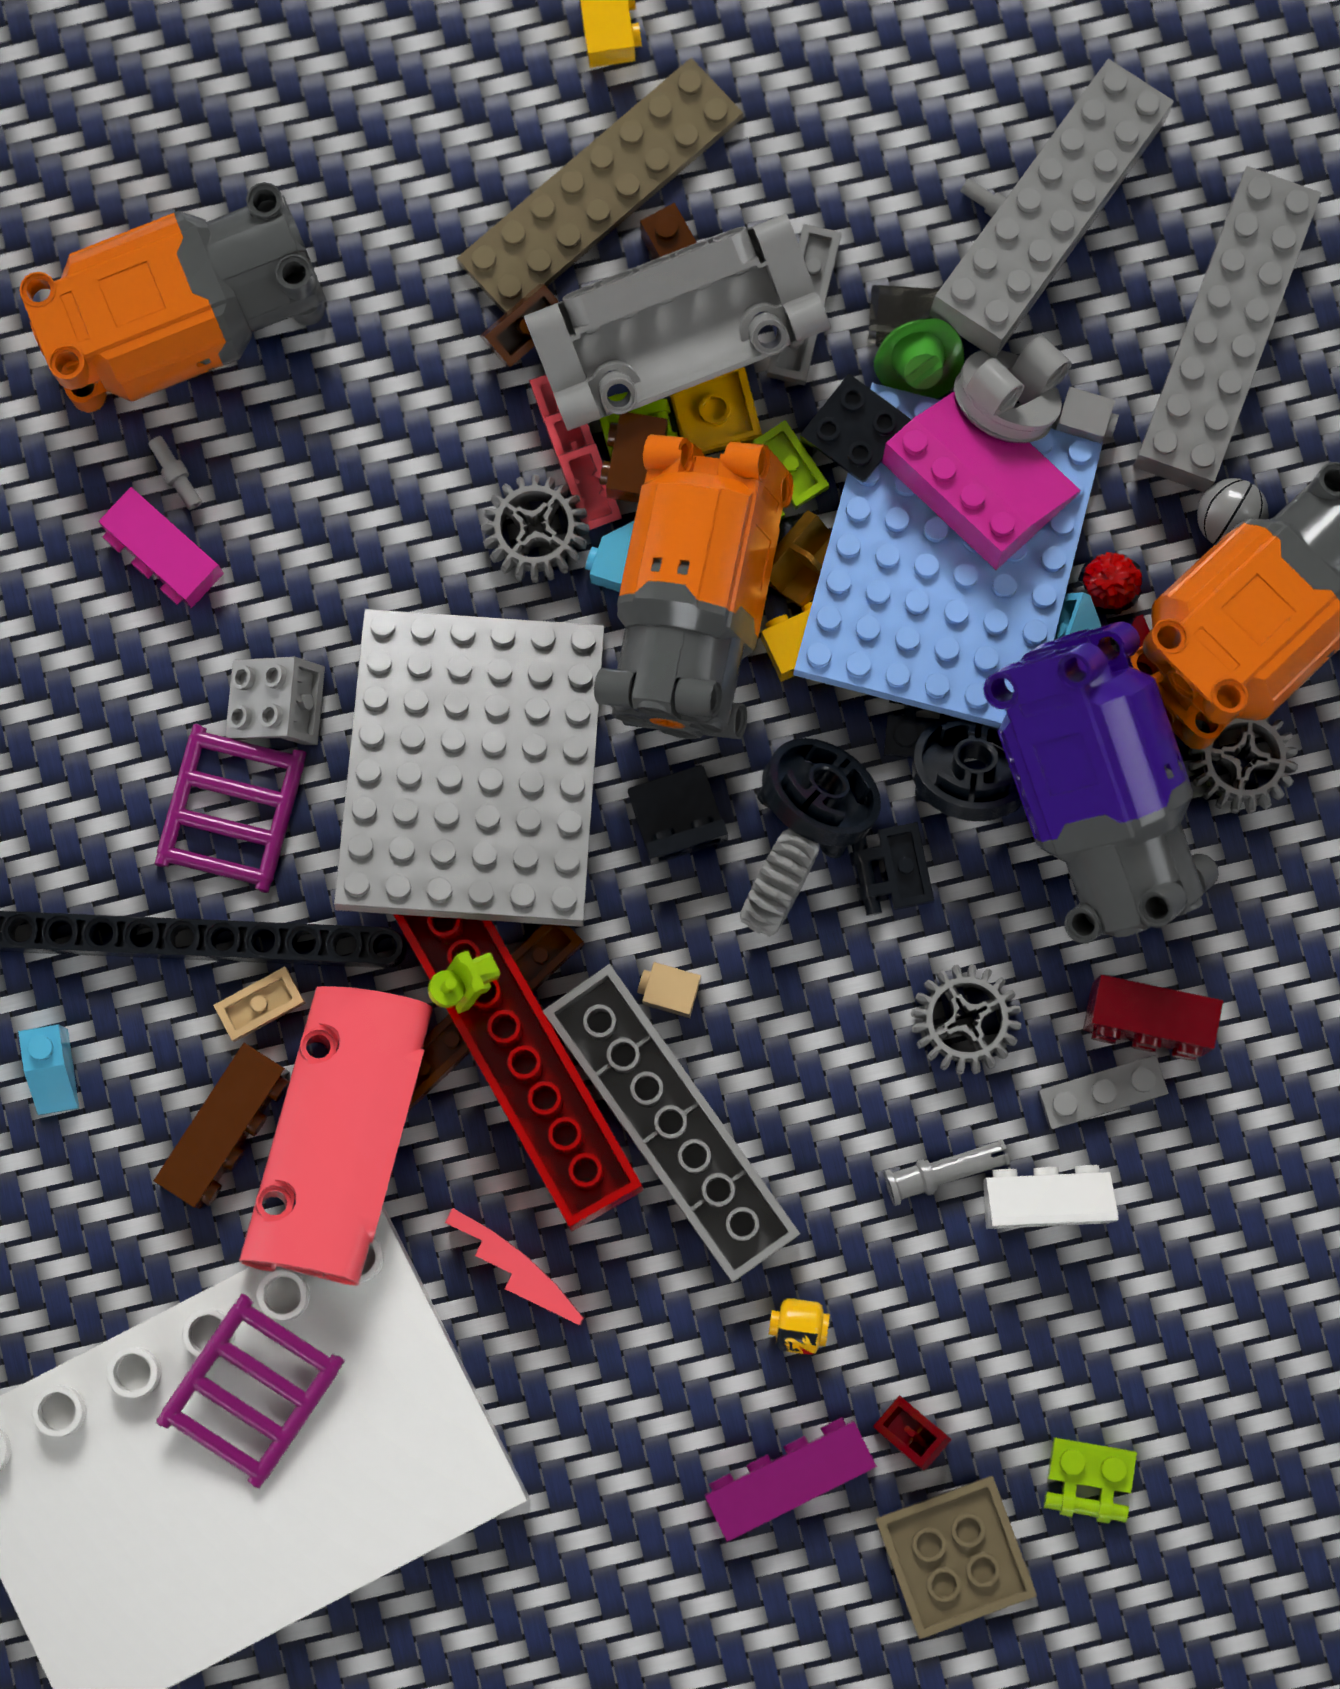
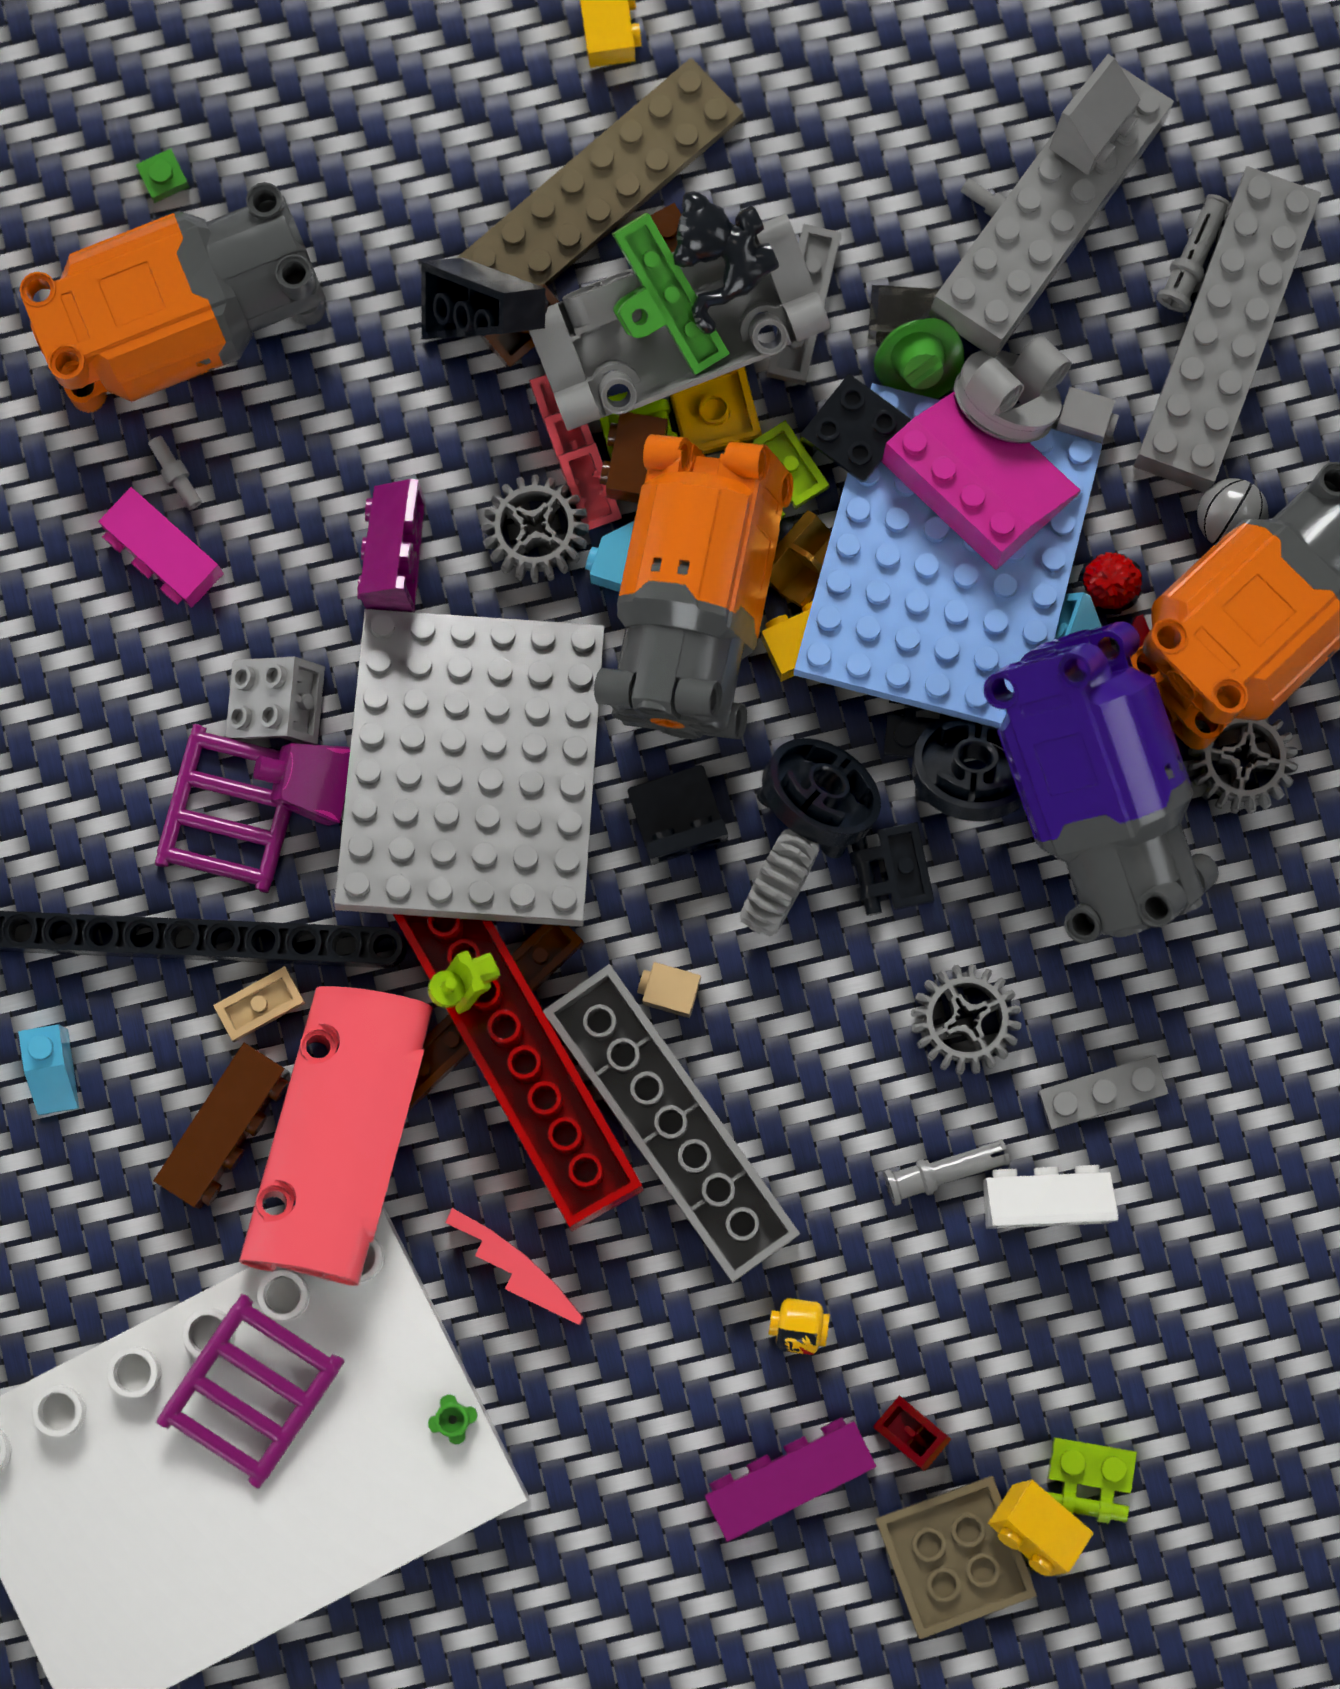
dark red brick [1083,974,1224,1061] -> none
none -> bright green plate [136,148,189,204]
none -> magenta torso [253,743,350,826]
none -> magenta wedge [357,479,425,612]
none -> black wedge [421,257,548,340]
none -> bright green plate [428,1395,478,1445]
none -> bright green plate [612,213,730,375]
none -> black animal [673,191,779,334]
none -> yellow brick [988,1480,1094,1576]
none -> light grey slope [1049,54,1140,175]
none -> light grey pin [1156,194,1230,312]

